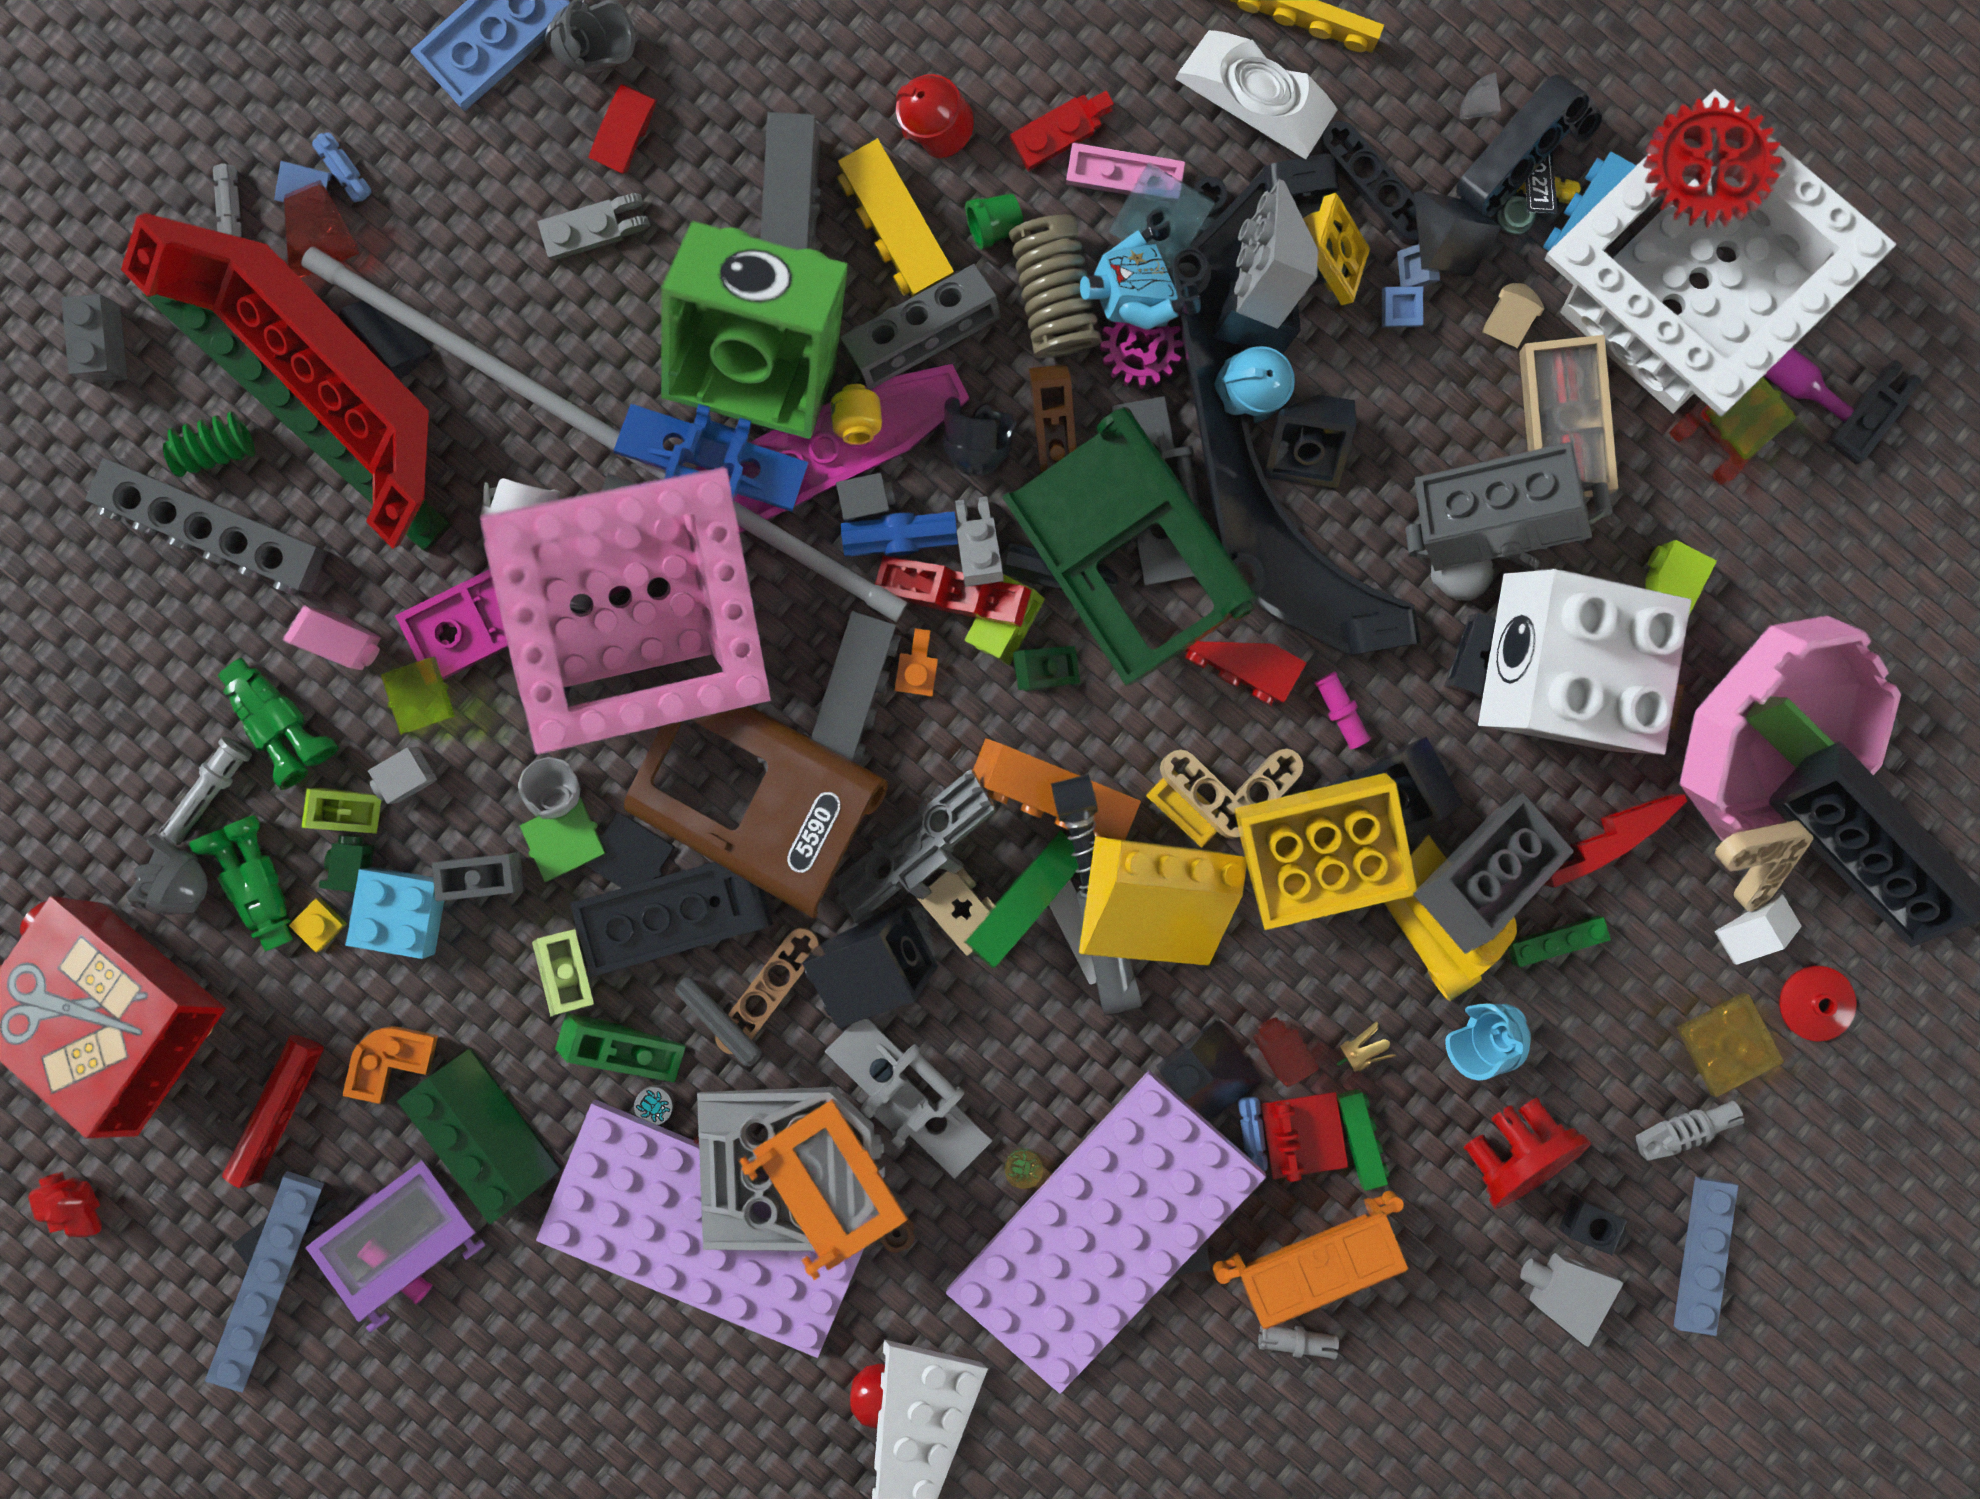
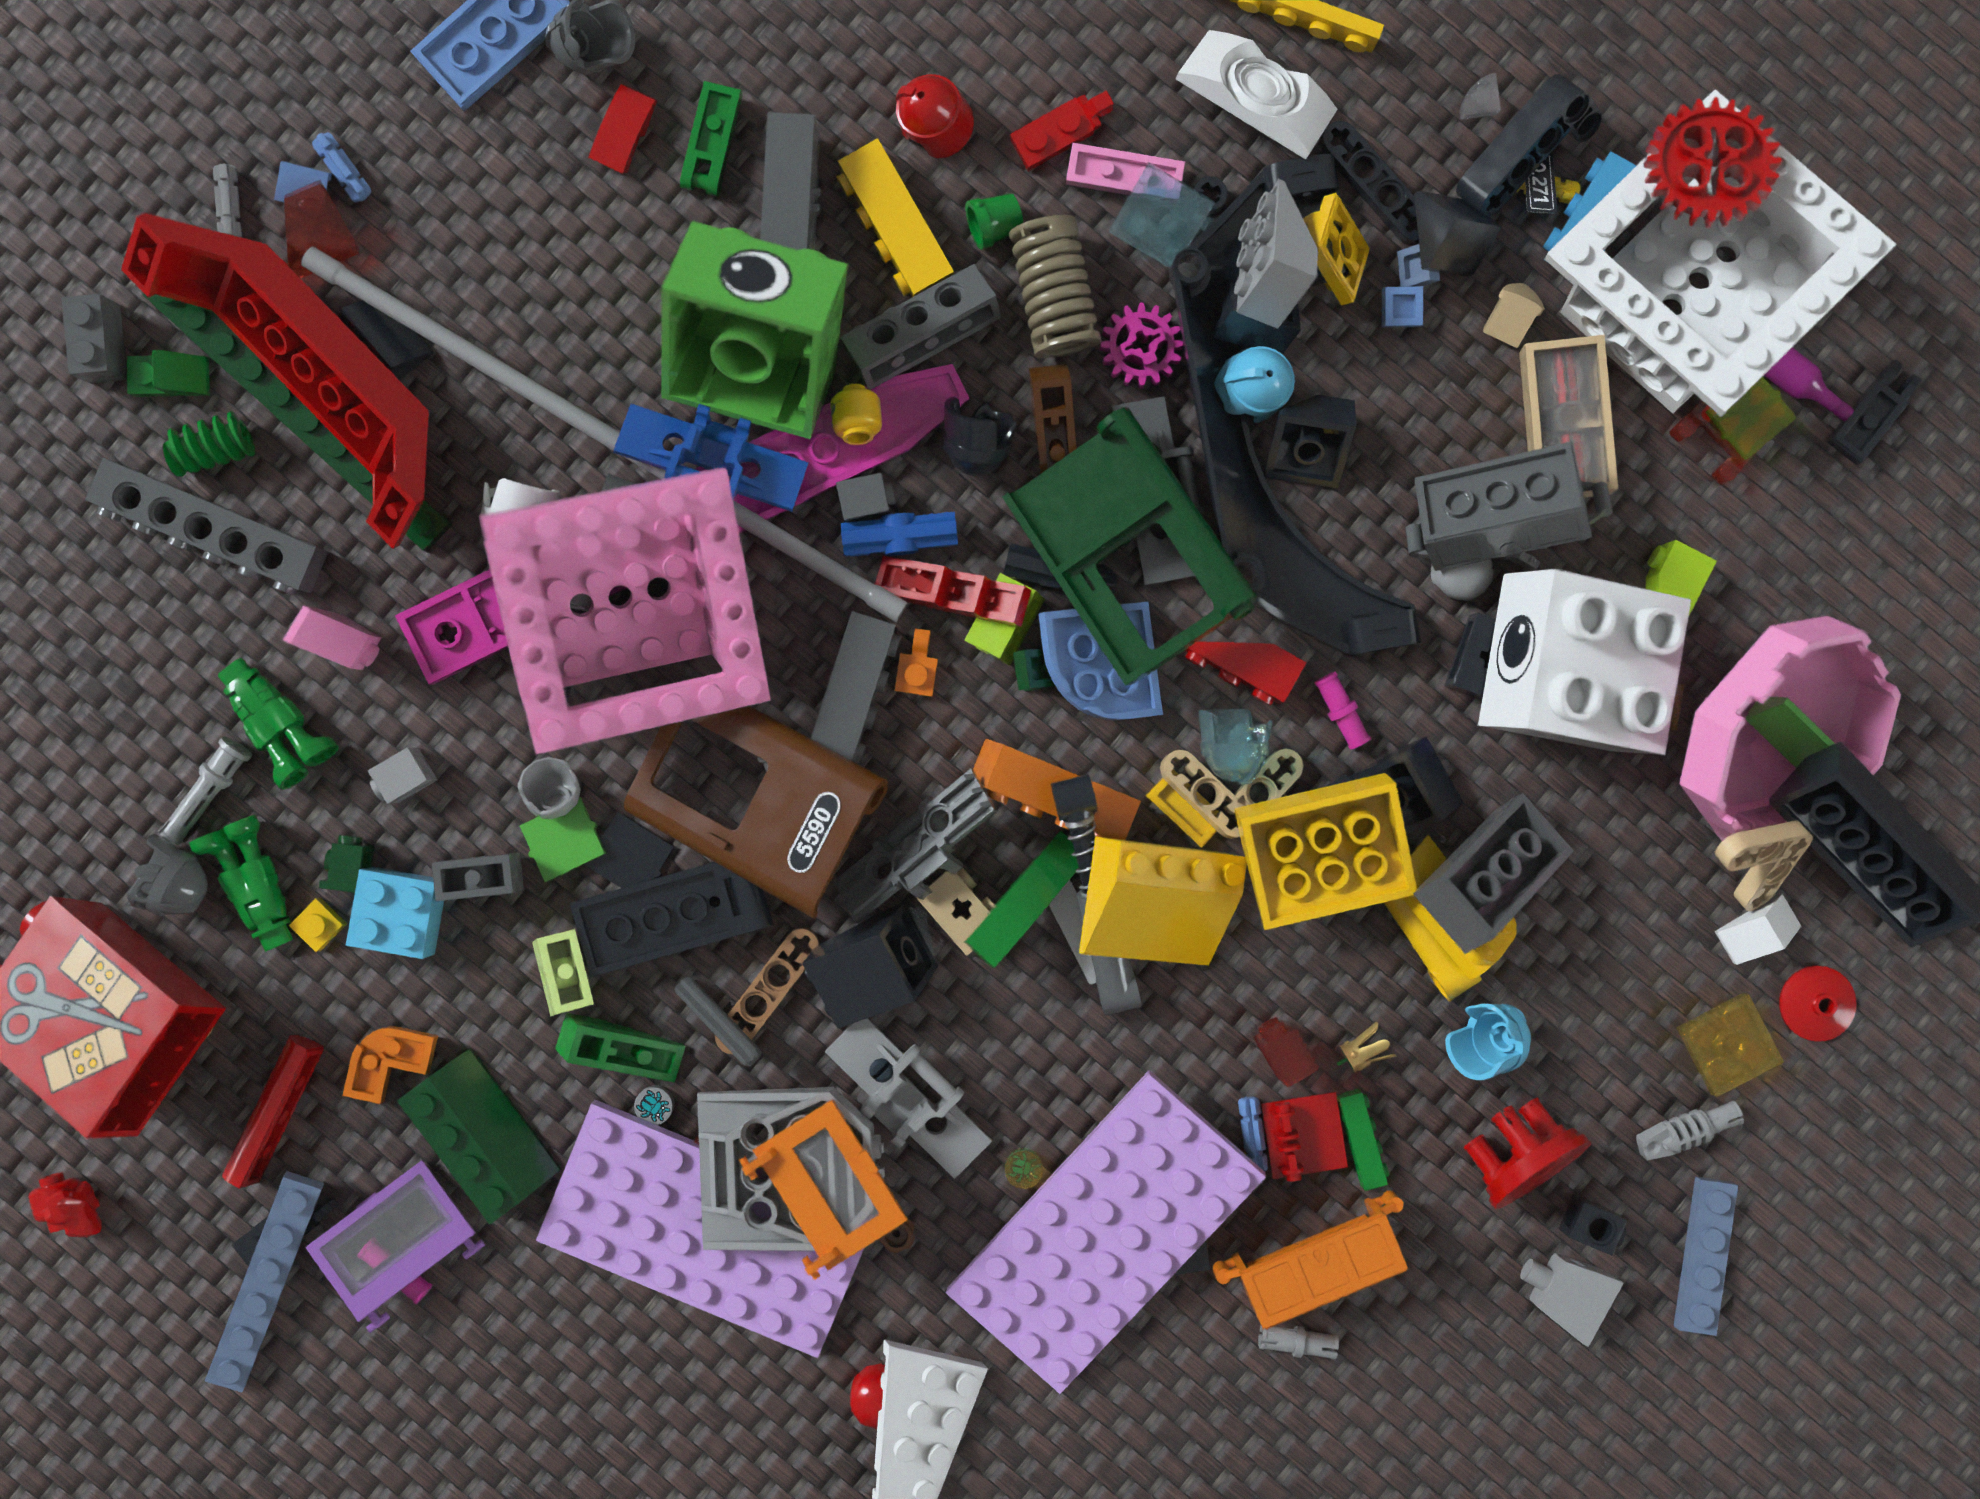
lime slope [302,788,381,834] -> none
clear neon green piece [381,656,455,734] -> none
light grey hinge [537,193,650,261] -> none
light grey hinge [955,496,1004,587] -> none
medium azure torso [1080,210,1202,330] -> none
black slope [1156,1019,1263,1122] -> none
sand green plate [1496,196,1536,235] -> none
green piece [1508,915,1611,967] -> none
red slope [1543,794,1687,888] -> none
none -> green slope [127,350,210,397]
none -> green plate [680,81,743,197]
none -> medium blue plate [1038,602,1163,720]
none -> clear light blue helmet [1198,709,1272,784]

